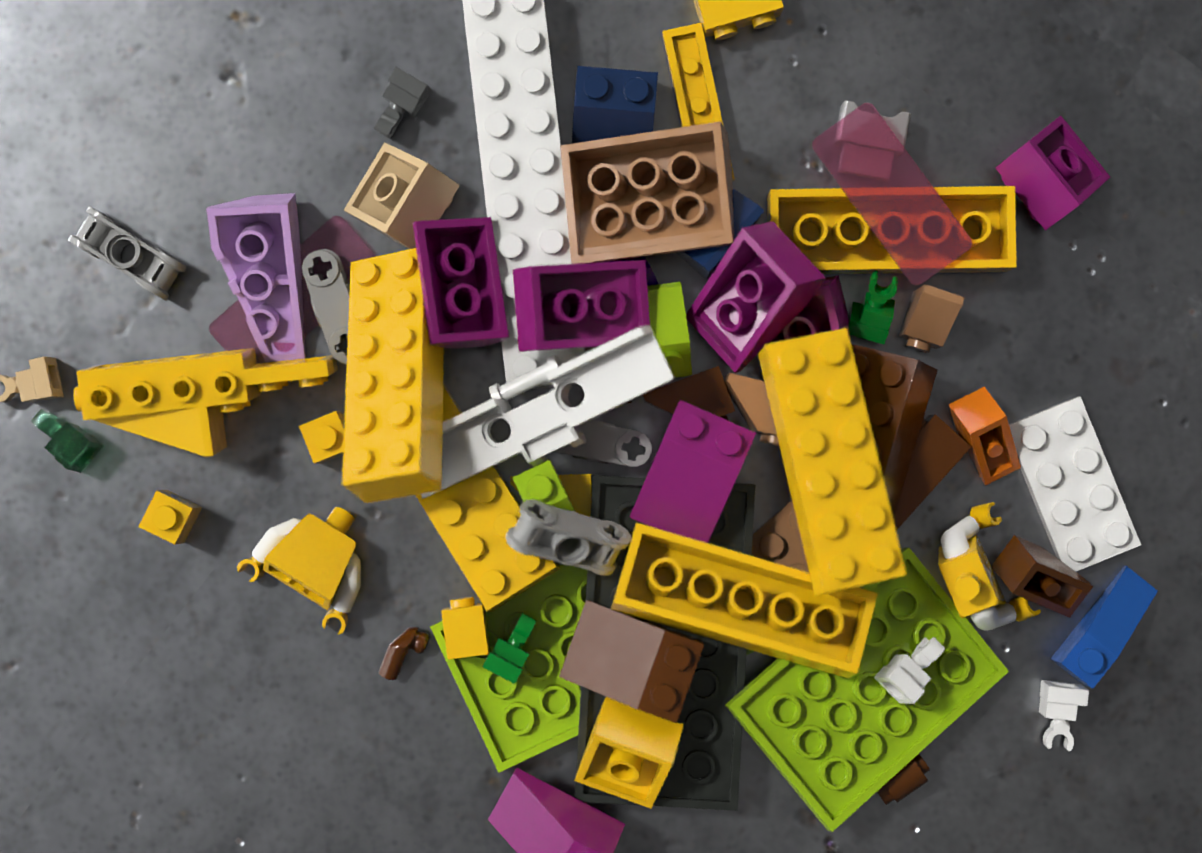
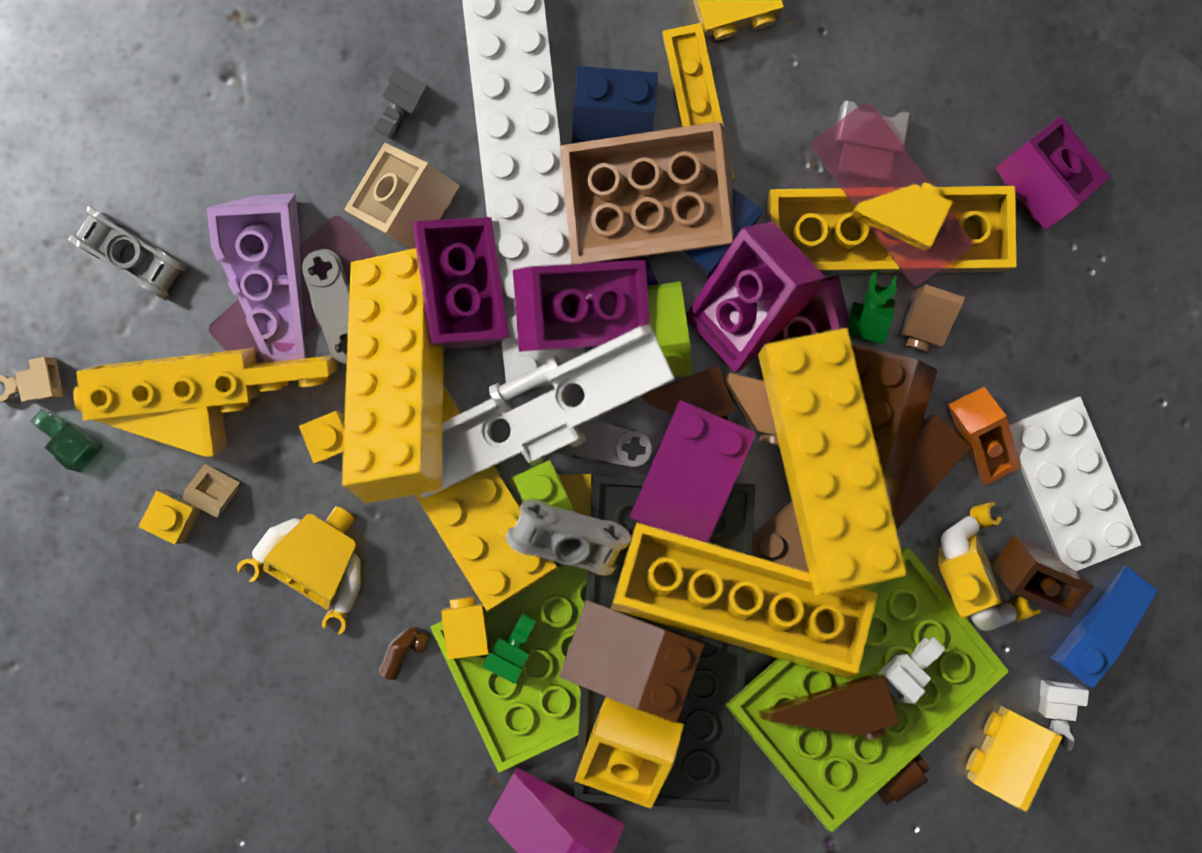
none -> tan plate [182,464,240,518]
none -> reddish brown slope [758,674,899,740]
none -> yellow slope [851,183,952,251]
none -> yellow slope [966,706,1062,812]

